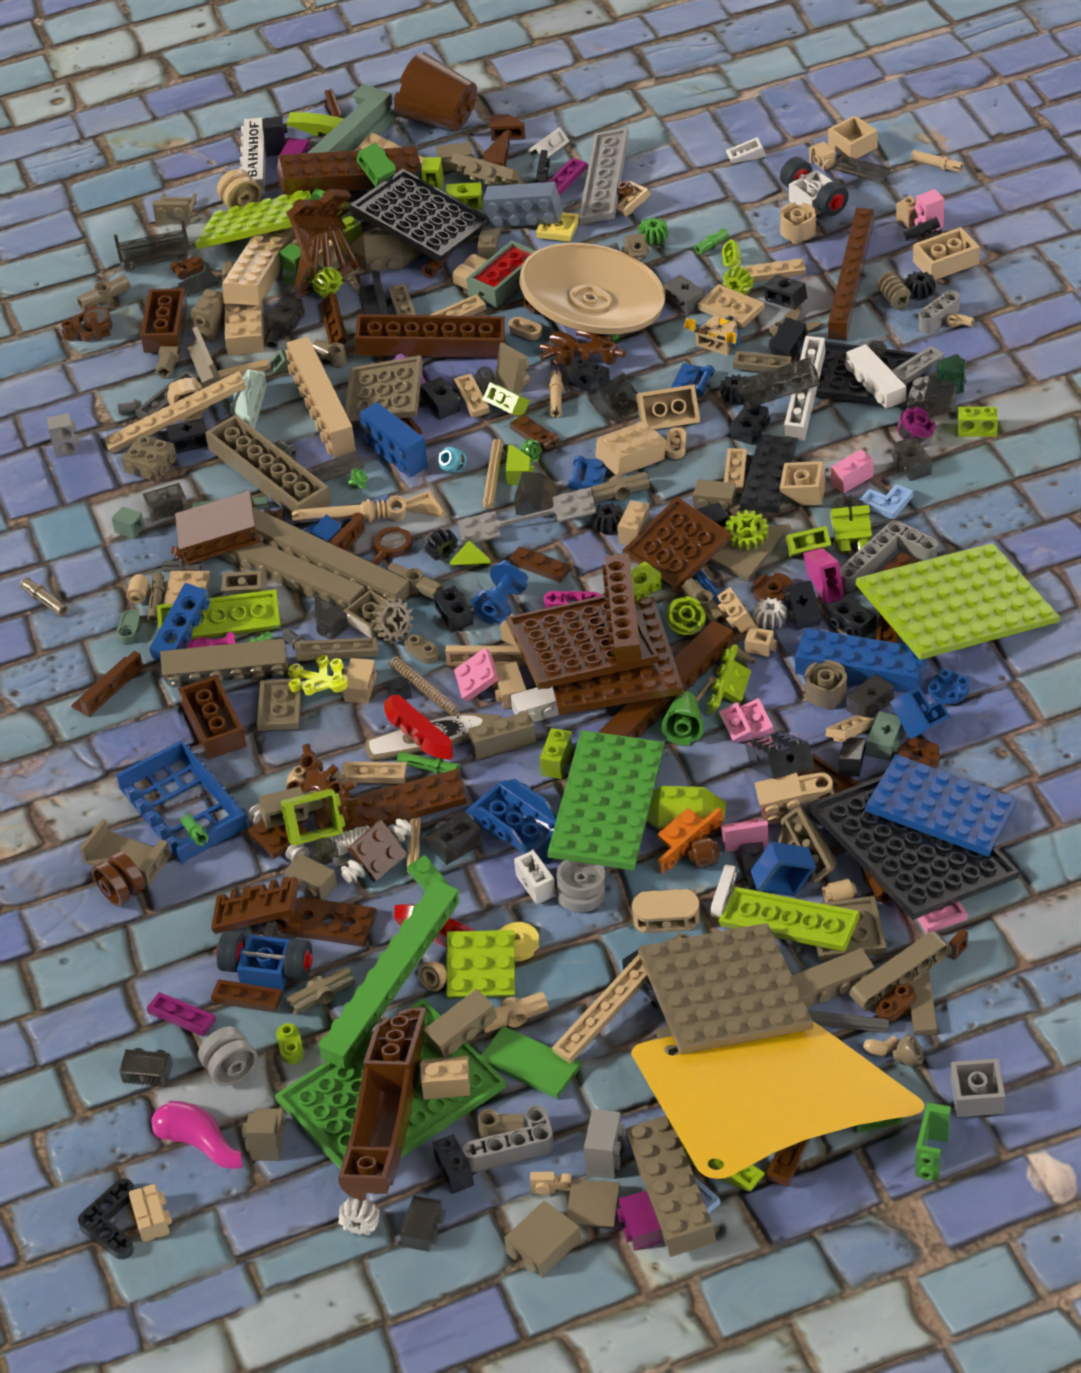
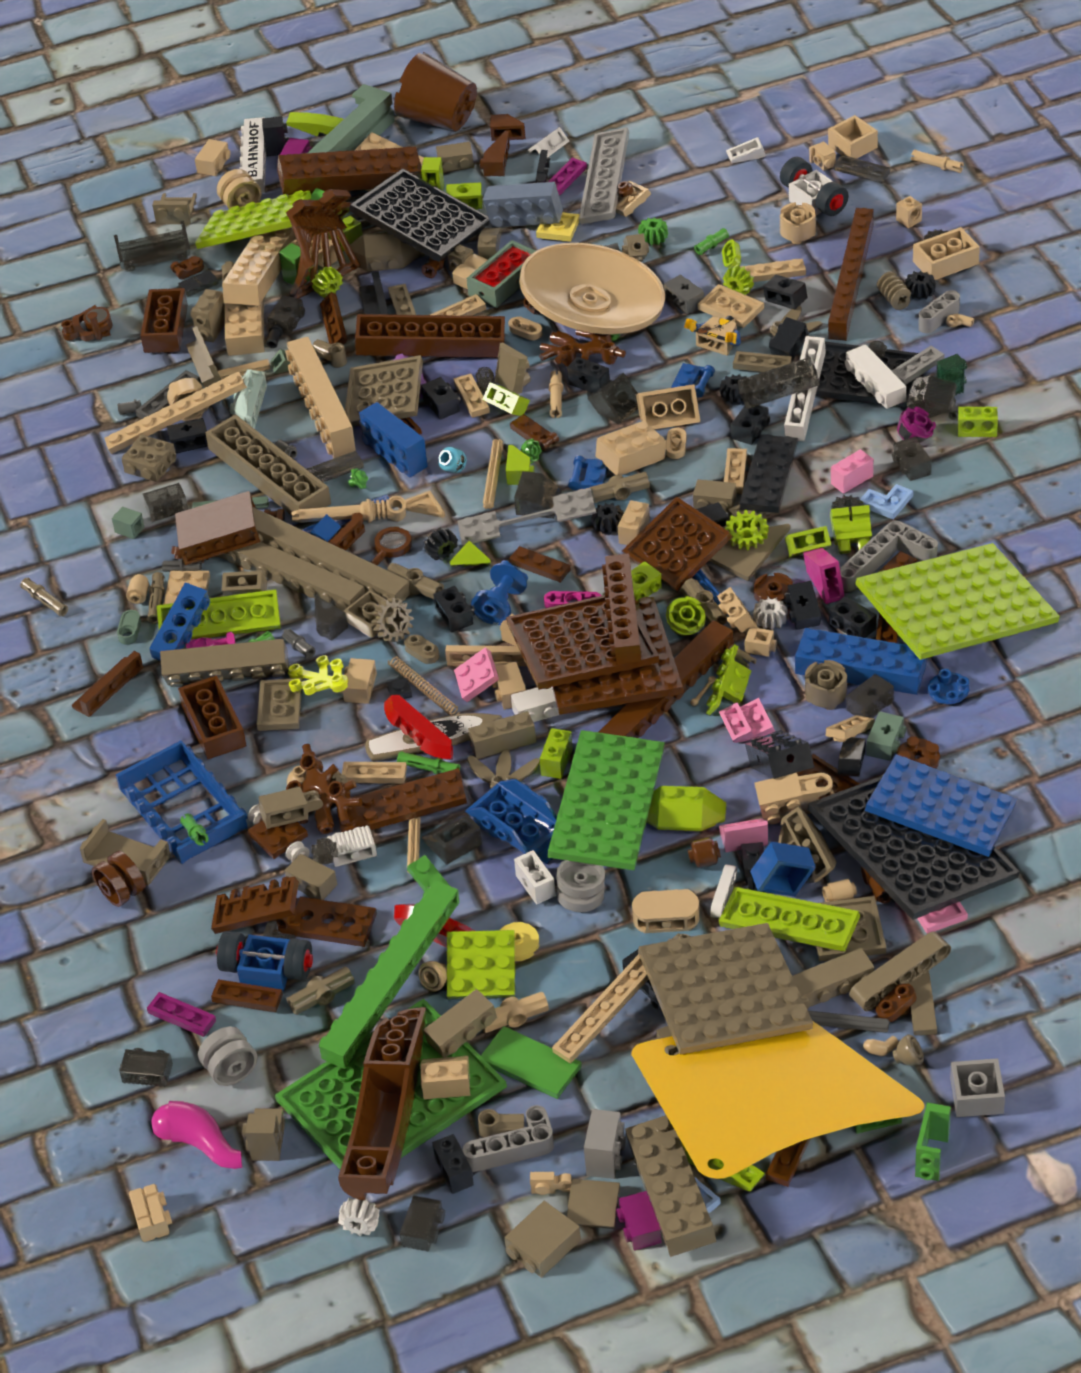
light grey brick [47,413,80,458] -> none
dark tan piece [76,275,131,311] -> none
black beam [78,1179,135,1259] -> none
dark tan piece [156,346,181,379] -> none
lime plate [276,1023,304,1065] -> none
lime window [280,789,345,846] -> none
dark tan plate [295,637,379,661] -> none
reddish brown axle [324,89,343,118] -> none
reddish brown plate [341,819,412,884] -> none
bright green brick [356,143,396,187] -> none
dark tan bracket [451,152,526,186] -> none
orange bracket [658,807,723,874] -> none
bright green cone [662,691,704,746] -> none
tan slope [780,461,826,506] -> none
blue brick [890,686,951,739] -> none
black pin [903,216,941,241] -> none
bright pink brick [915,189,944,234] -> none
reddish brown tile [948,928,968,960] -> none
none -> tan brick [195,139,230,176]
none -> dark tan brick [448,244,473,272]
none -> dark tan plant [467,750,540,789]

